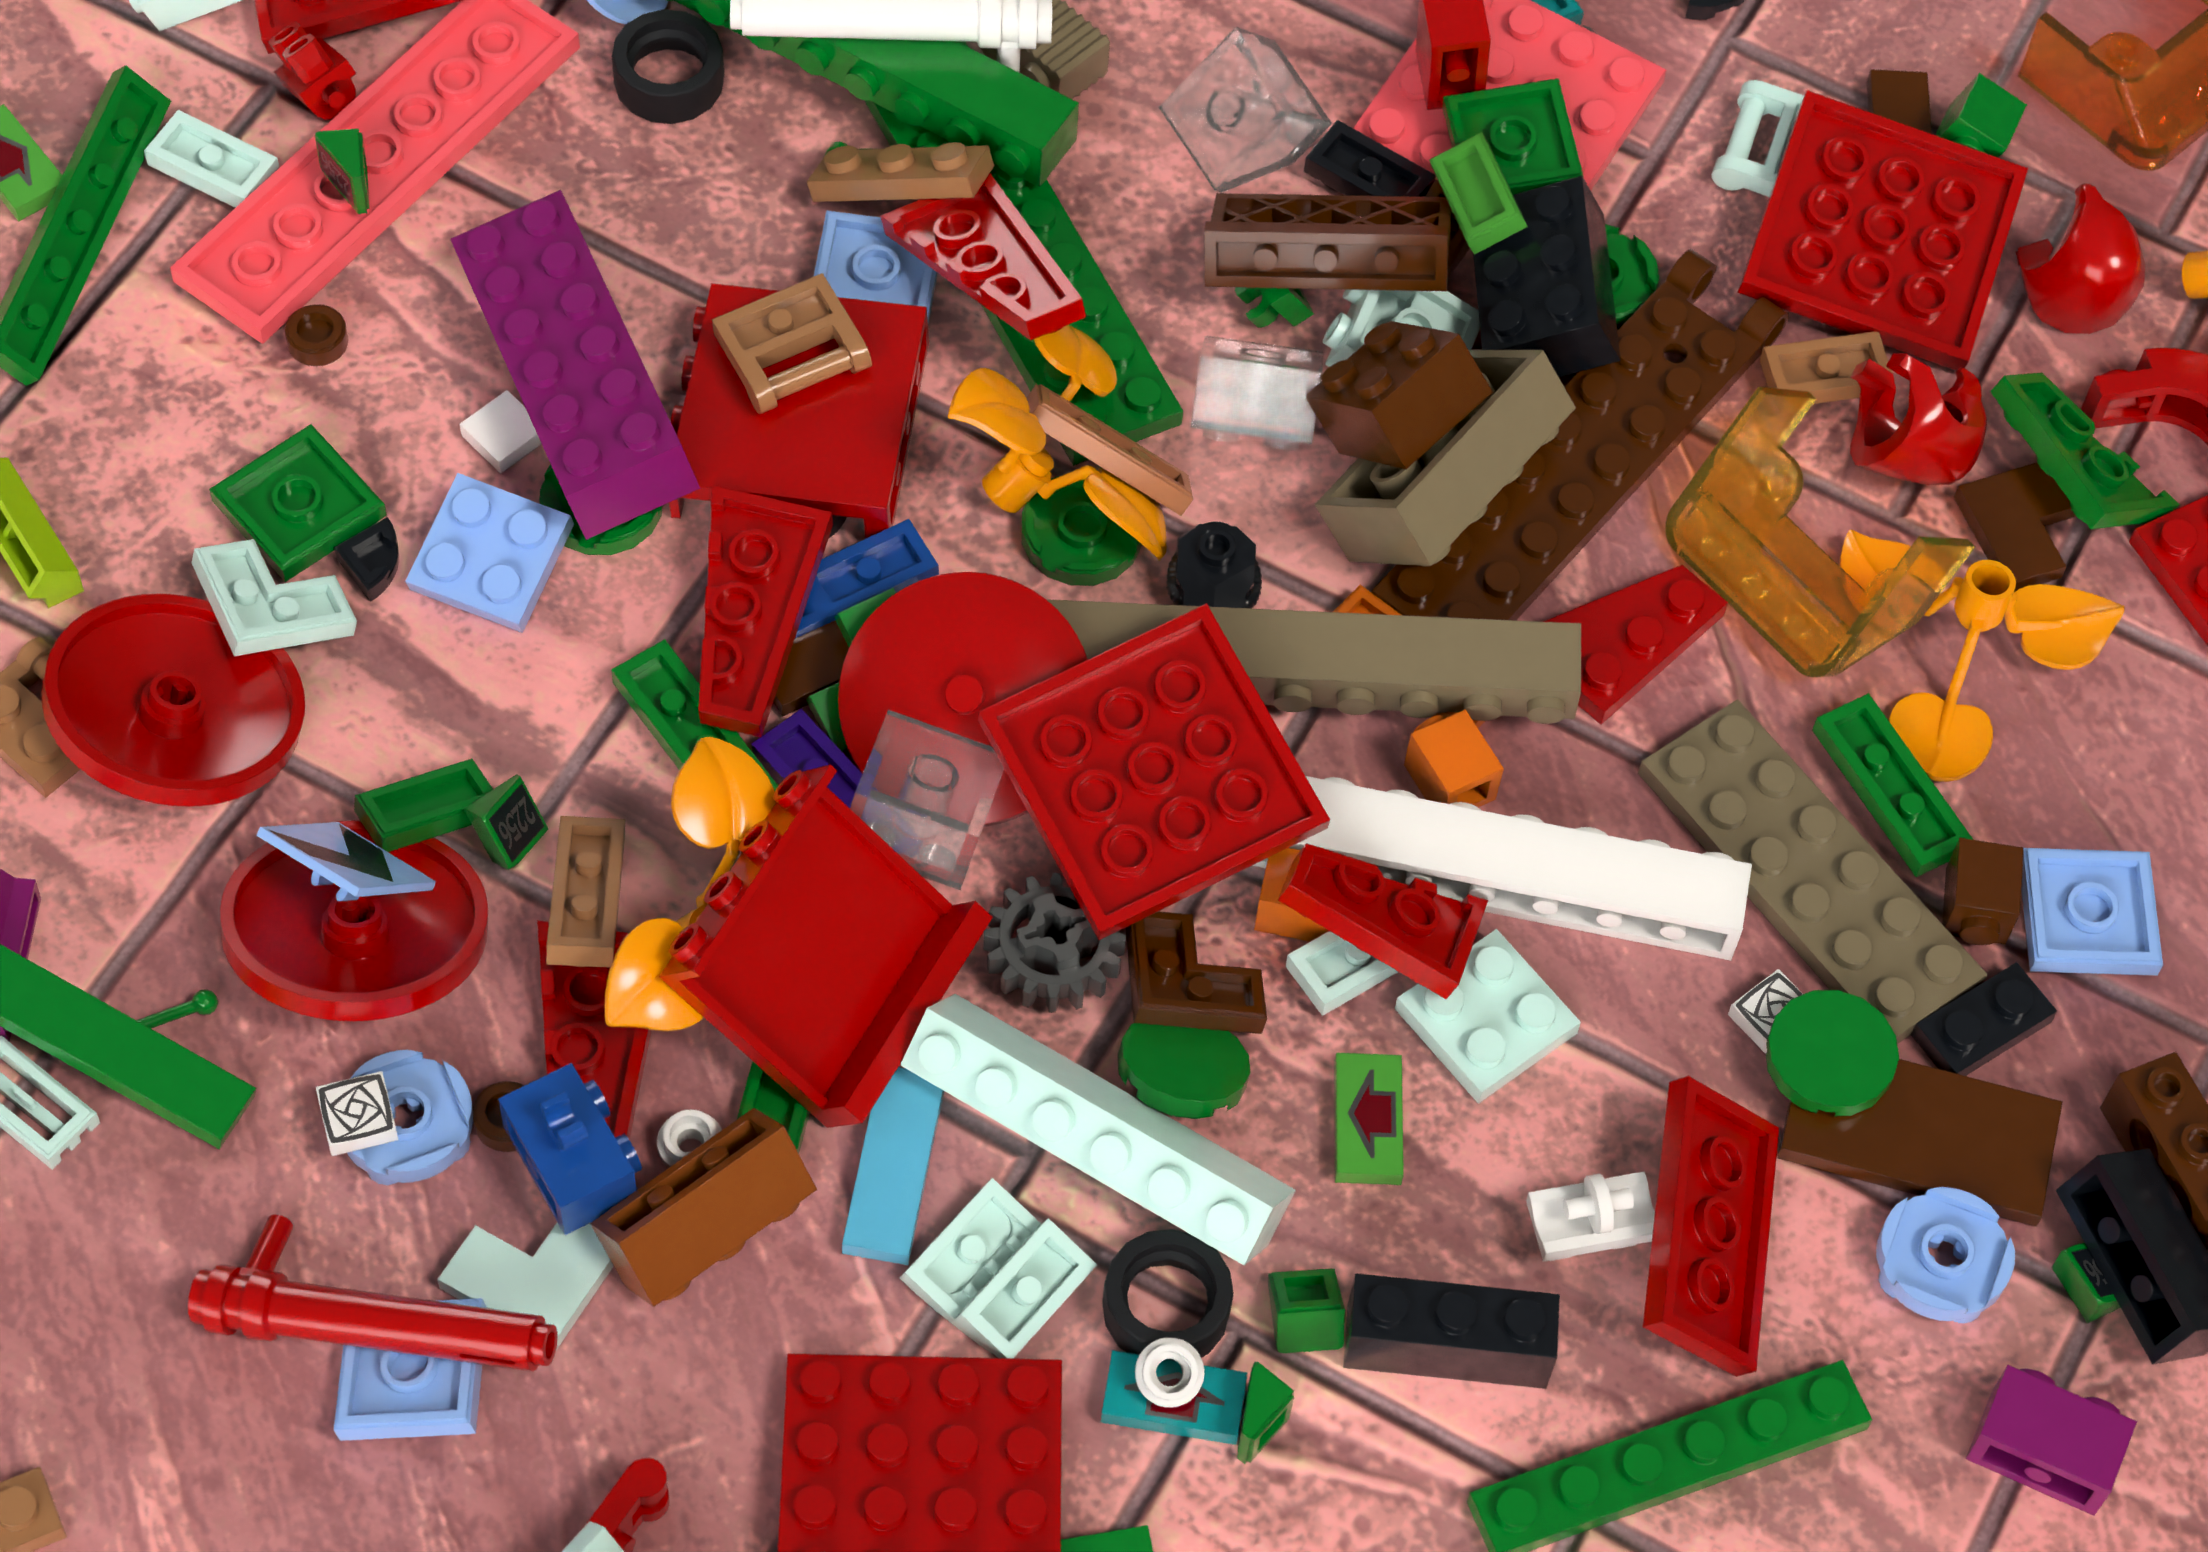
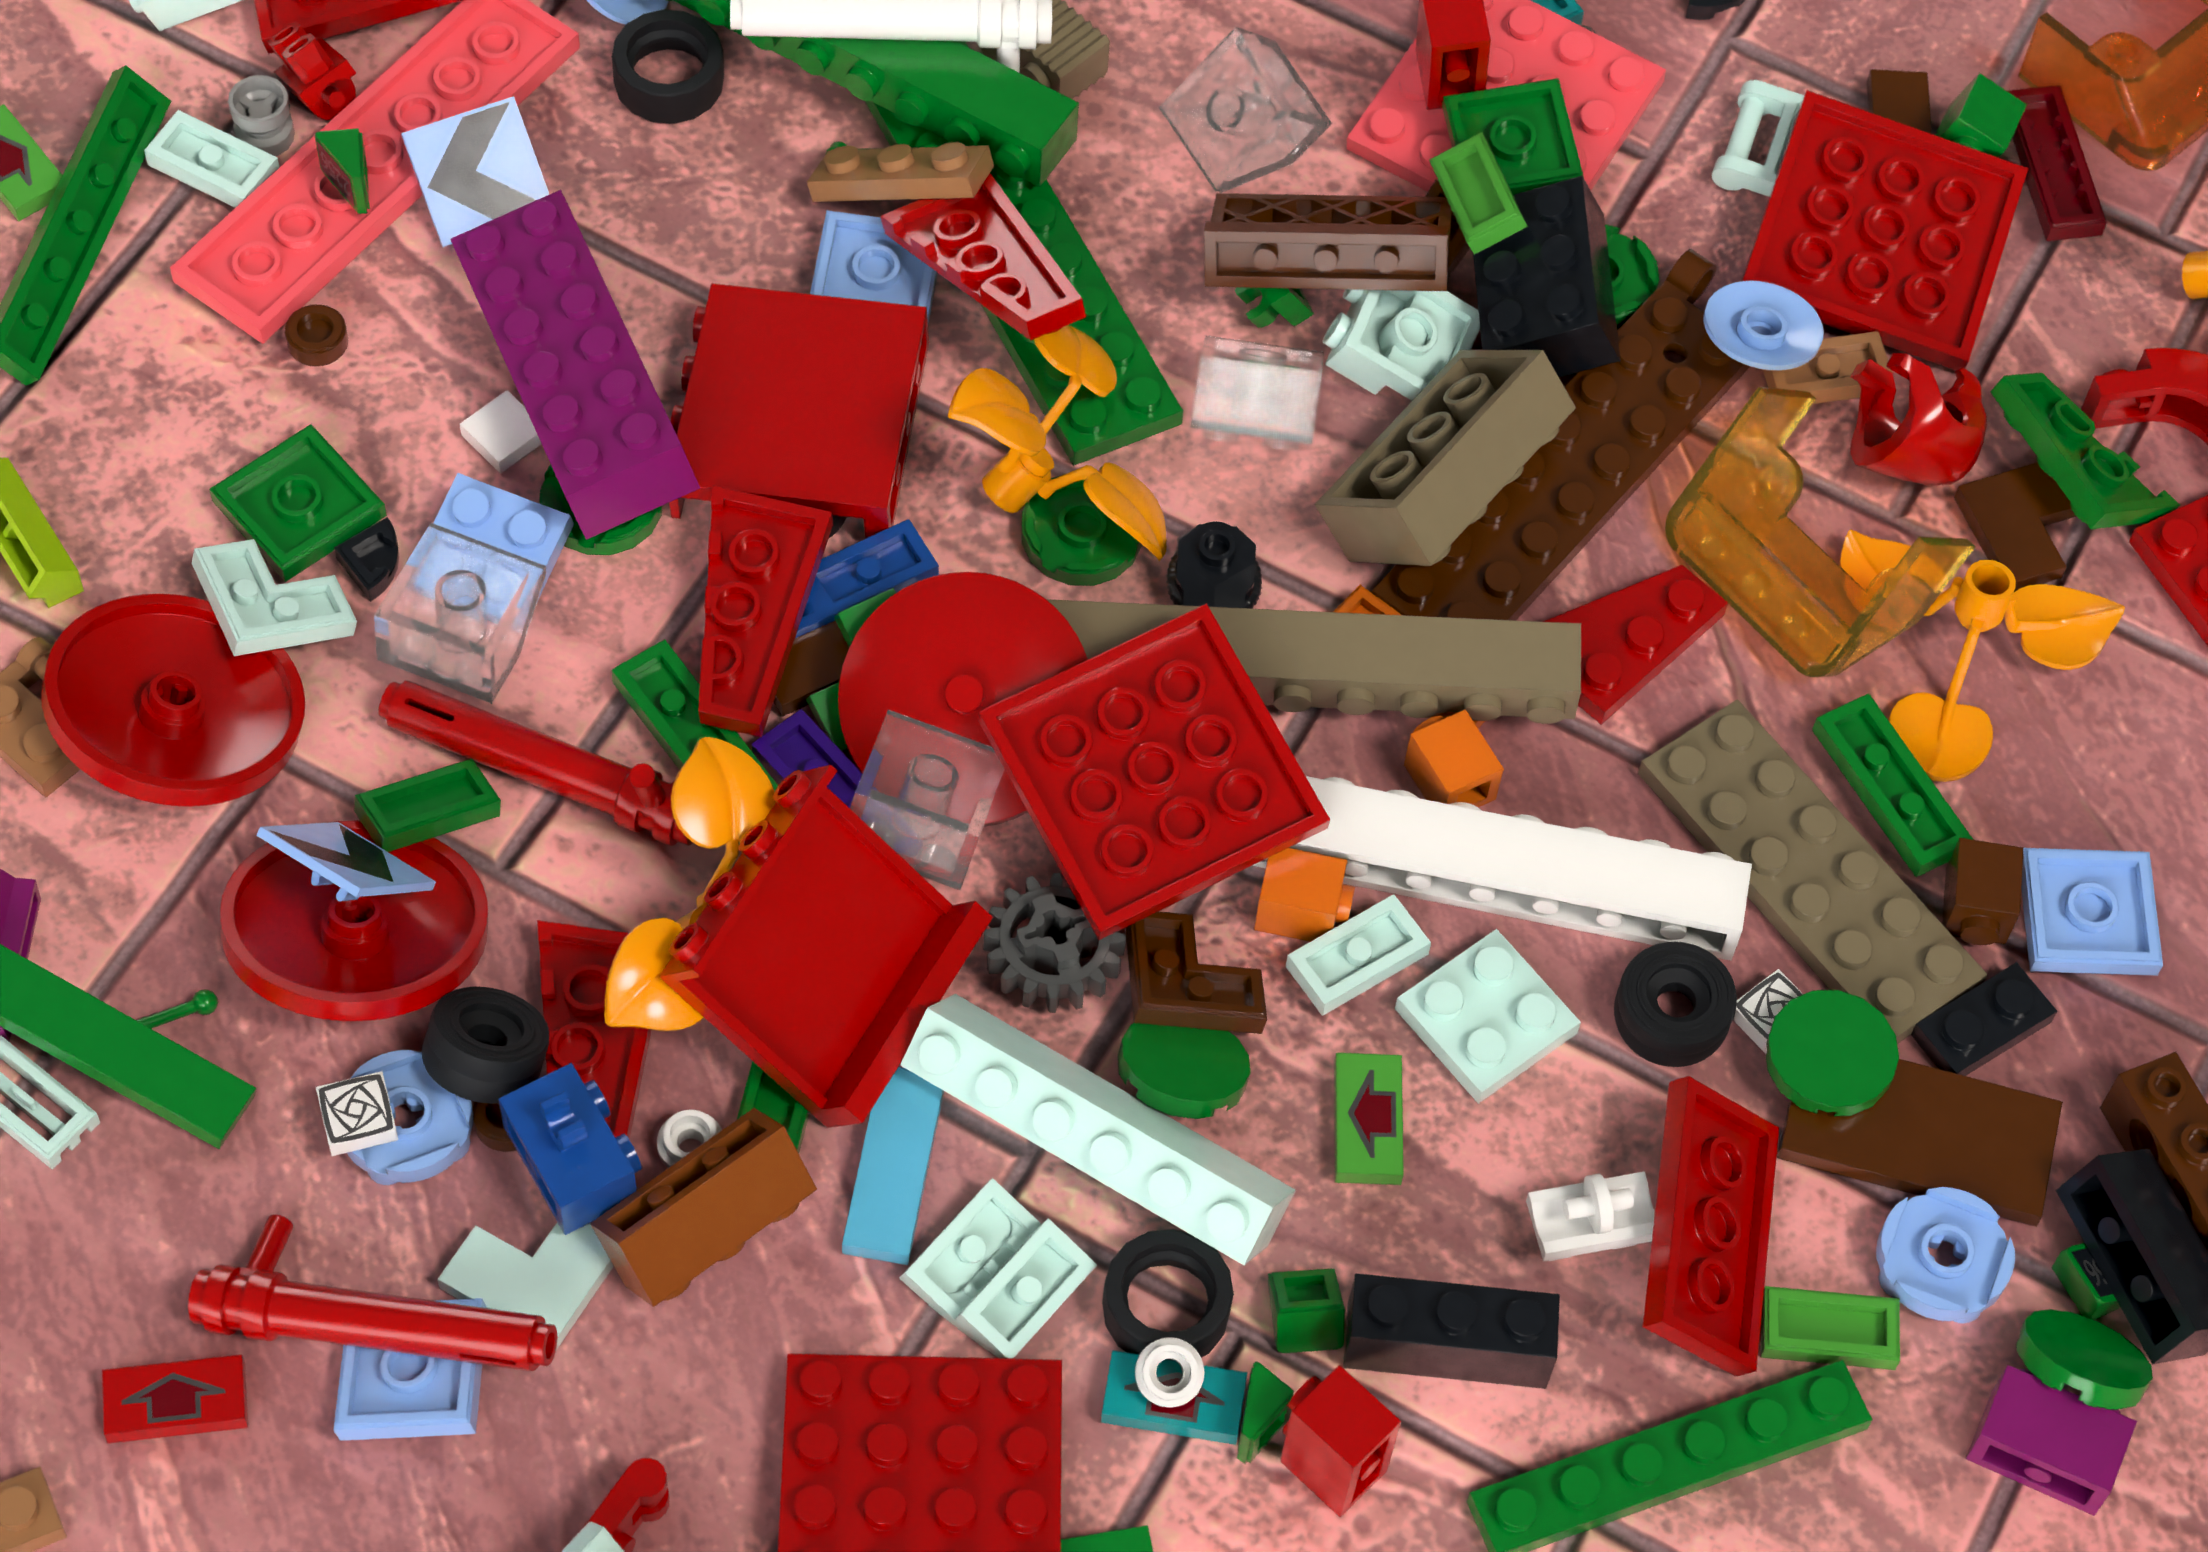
slope [464,774,548,870] -> none
medium nougat plate [546,816,625,968] -> none
medium nougat plate [712,273,872,414] -> none
nougat tile [1027,384,1193,516] -> none
red wing [1278,843,1488,999] -> none
black plate [1304,120,1436,197] -> none
reddish brown brick [1305,321,1493,469] -> none
red piece [2016,183,2146,334] -> none
none -> red tile [102,1354,248,1444]
none -> light grey wheel [228,75,295,156]
none -> clear slope [374,523,546,704]
none -> red cylinder [378,680,693,846]
none -> piece [401,96,549,248]
none -> black tyre [422,987,549,1103]
none -> red brick [1280,1365,1401,1517]
none -> black tyre [1614,942,1737,1067]
none -> light blue dish [1704,281,1824,370]
none -> bright green tile [1761,1286,1900,1370]
none -> dark red plate [2007,85,2107,242]
none -> green tile [2016,1309,2153,1410]

